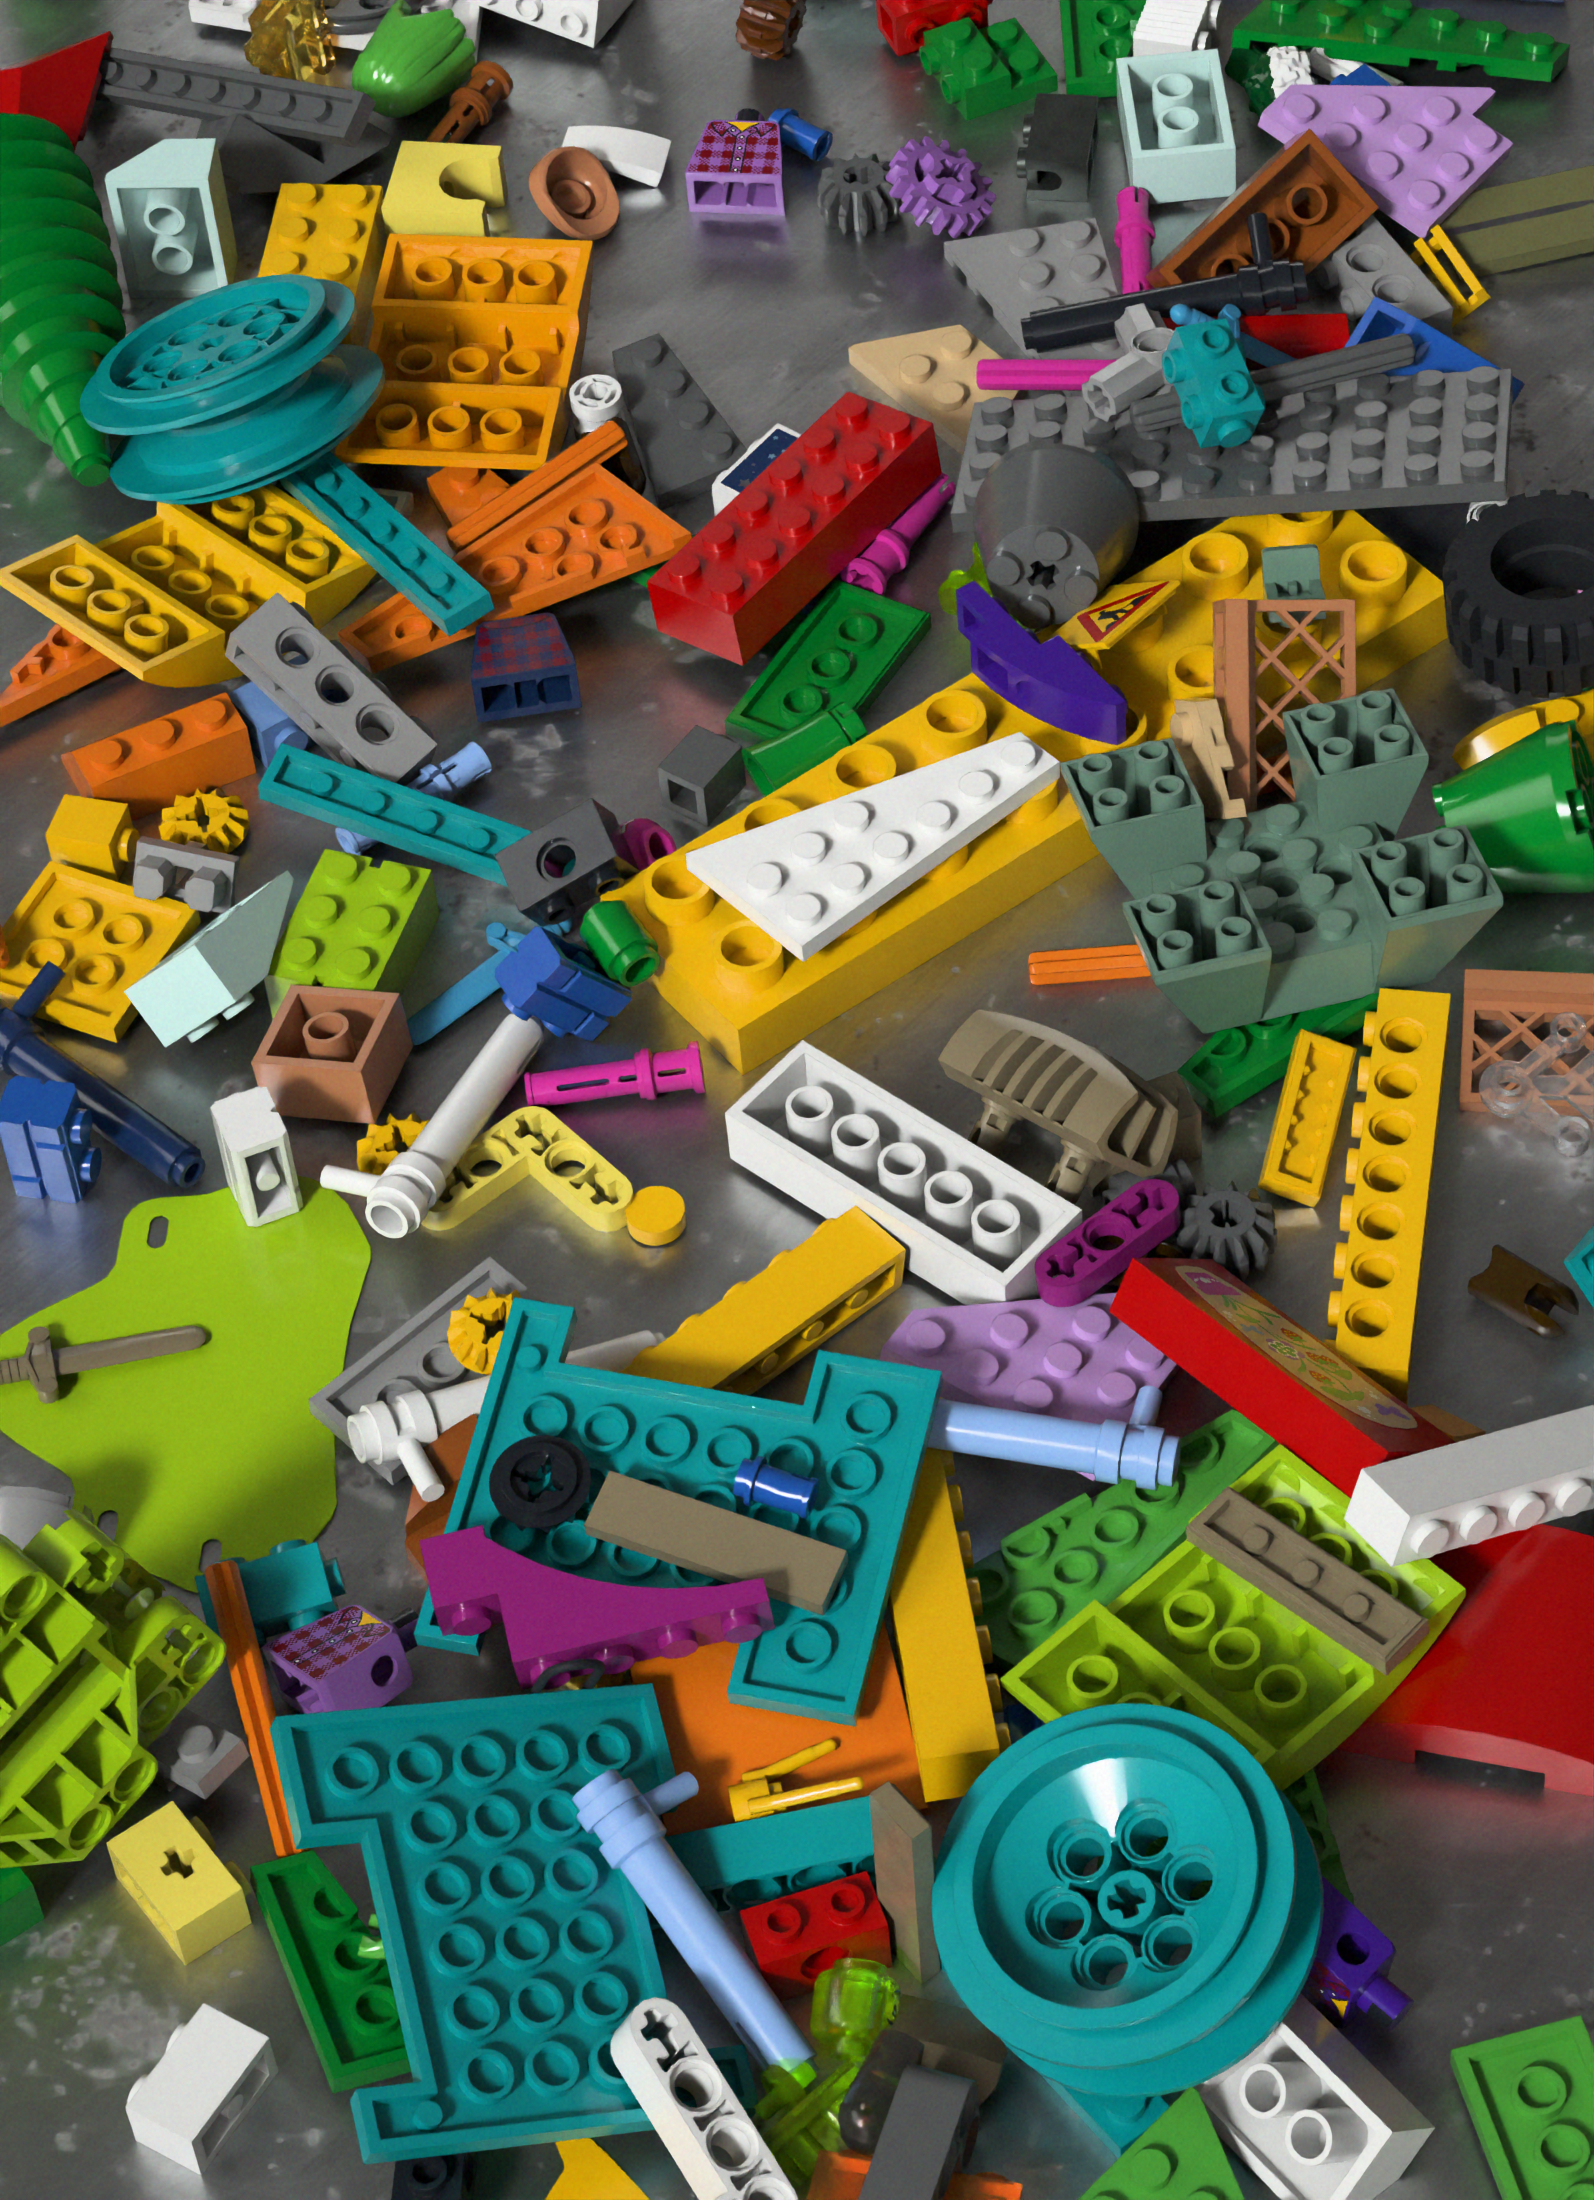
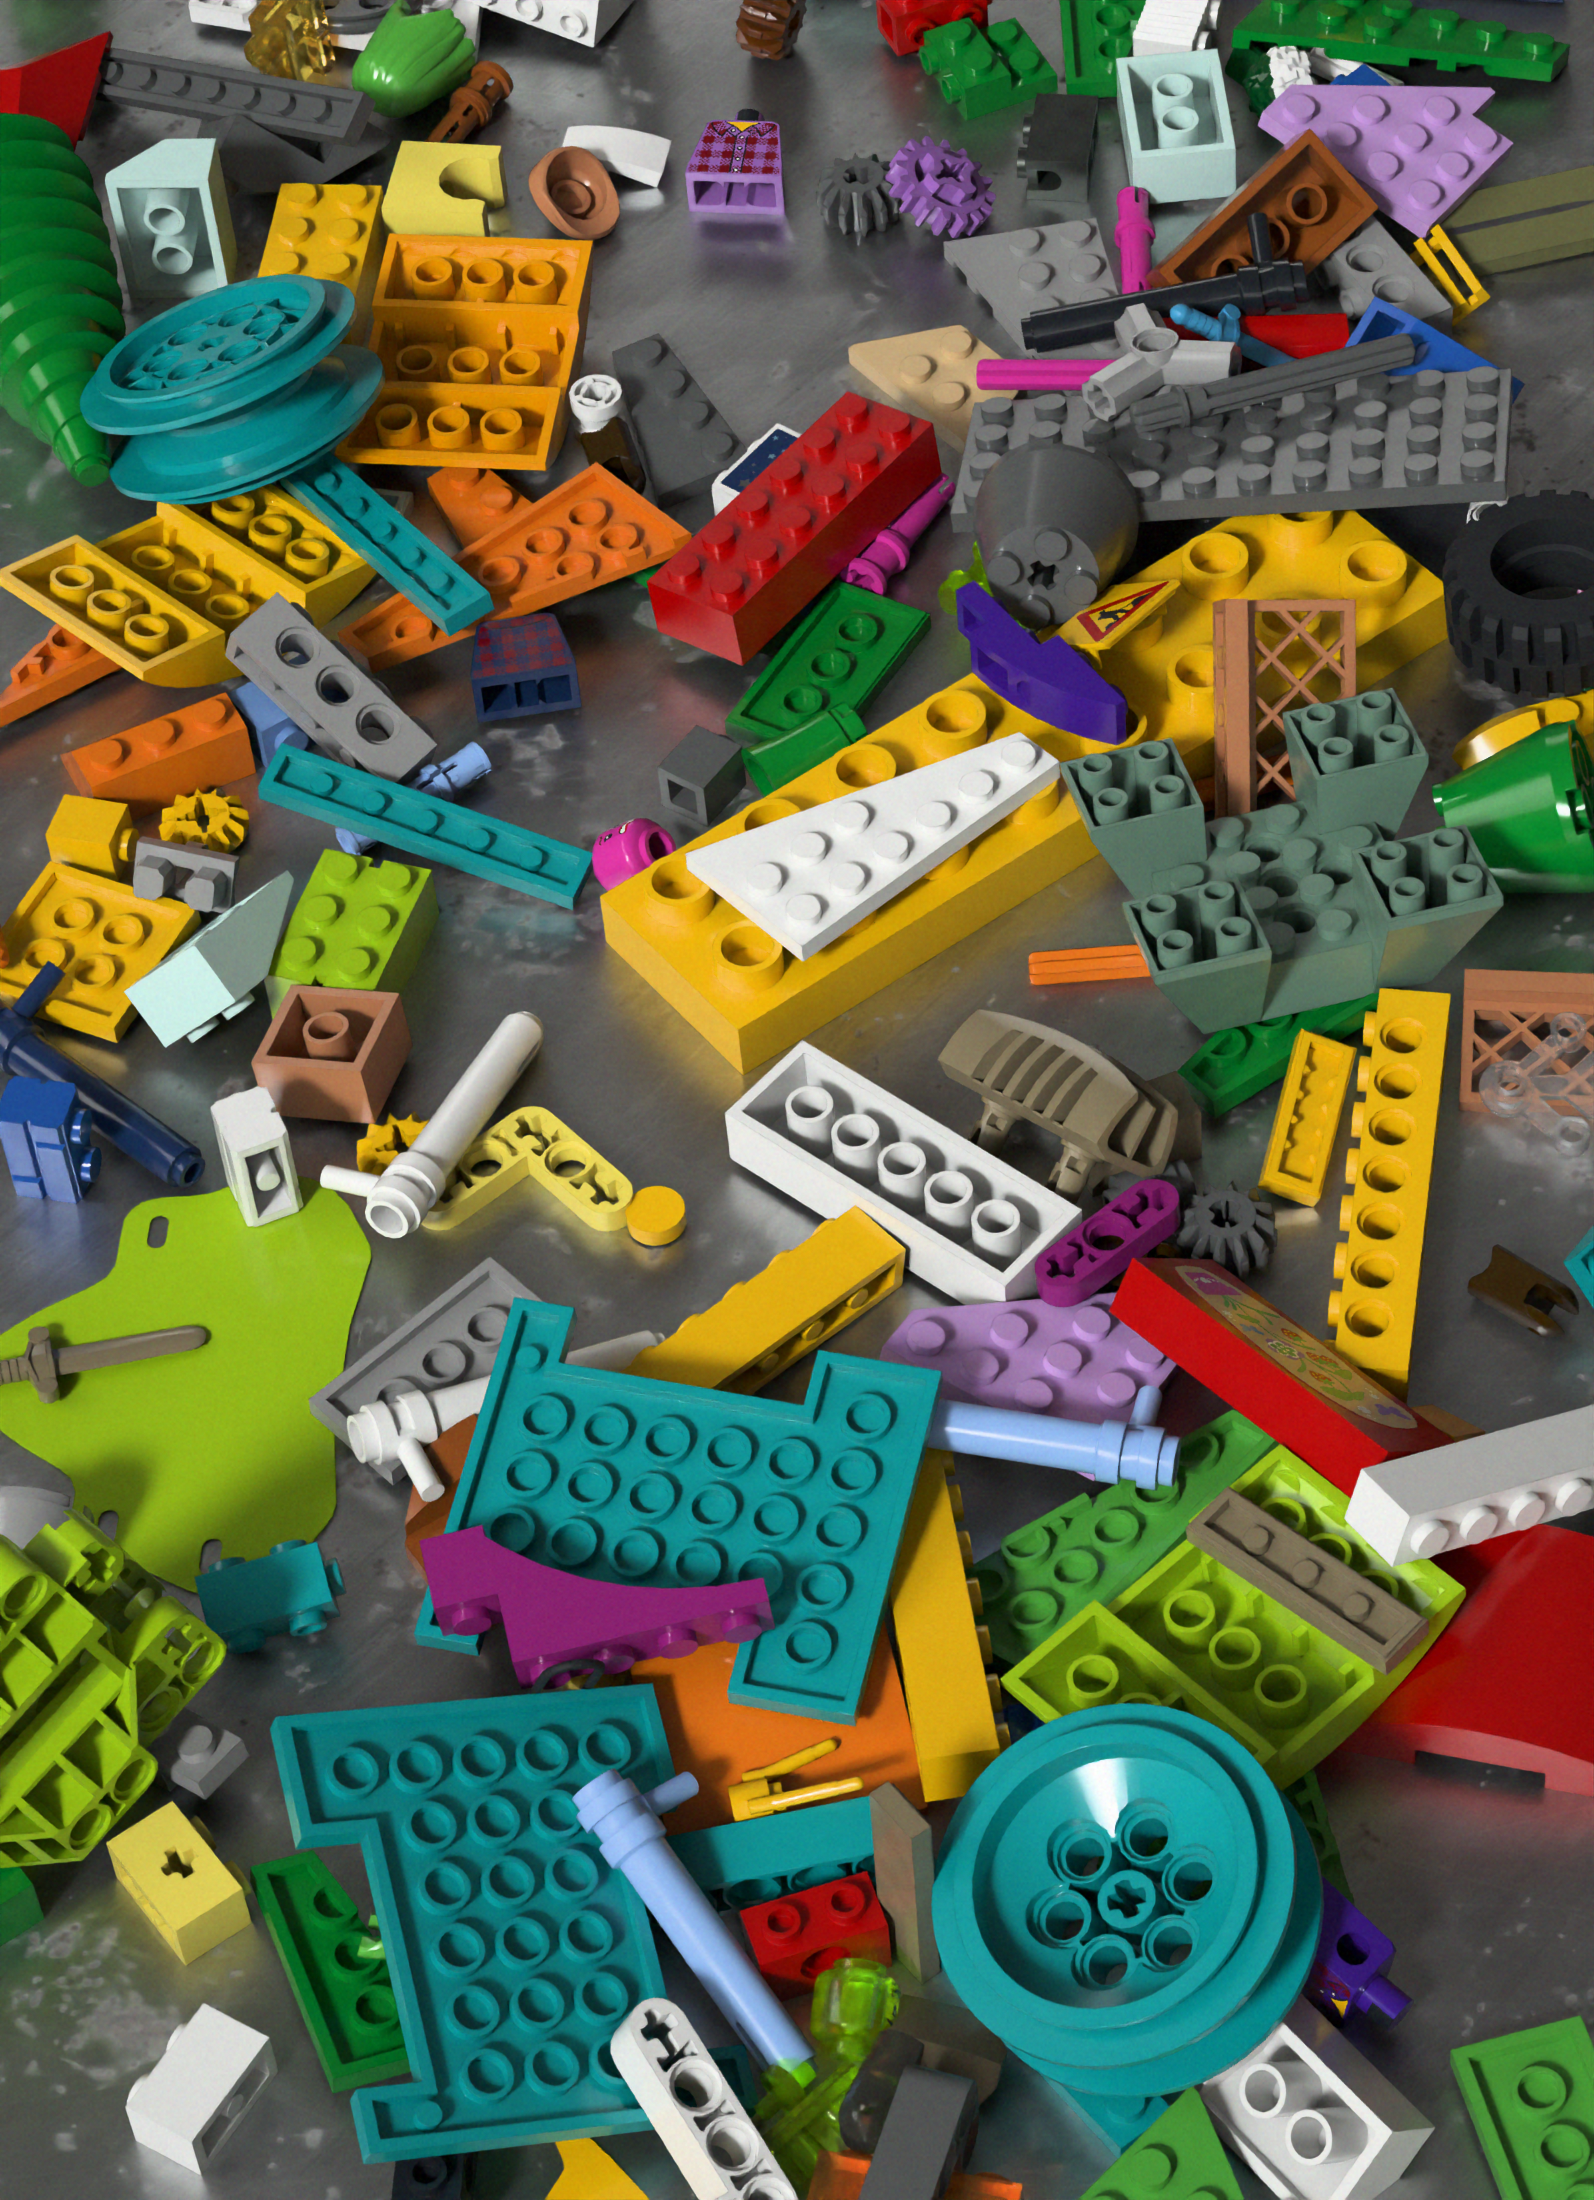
orange axle [204,1560,311,1859] -> none
medium lavender torso [262,1605,419,1714] -> none
dark azure sword [407,916,574,1045] -> none
orange axle [446,420,627,554] -> none
yellow gear [447,1286,522,1375] -> none
black gear [489,1435,593,1533] -> none
black brick [494,798,639,927] -> none
blue brick [494,926,633,1041] -> none
dark pink pin [524,1041,706,1107] -> none
green brick [579,900,660,987] -> none
dark tan tile [584,1471,849,1616] -> none
blue pin [733,1456,820,1519] -> none
blue pin [768,108,833,162] -> none
teal brick [1162,318,1265,449] -> none
tan wing [1170,697,1247,819] -> none
sand green bracket [1262,544,1326,628] -> none

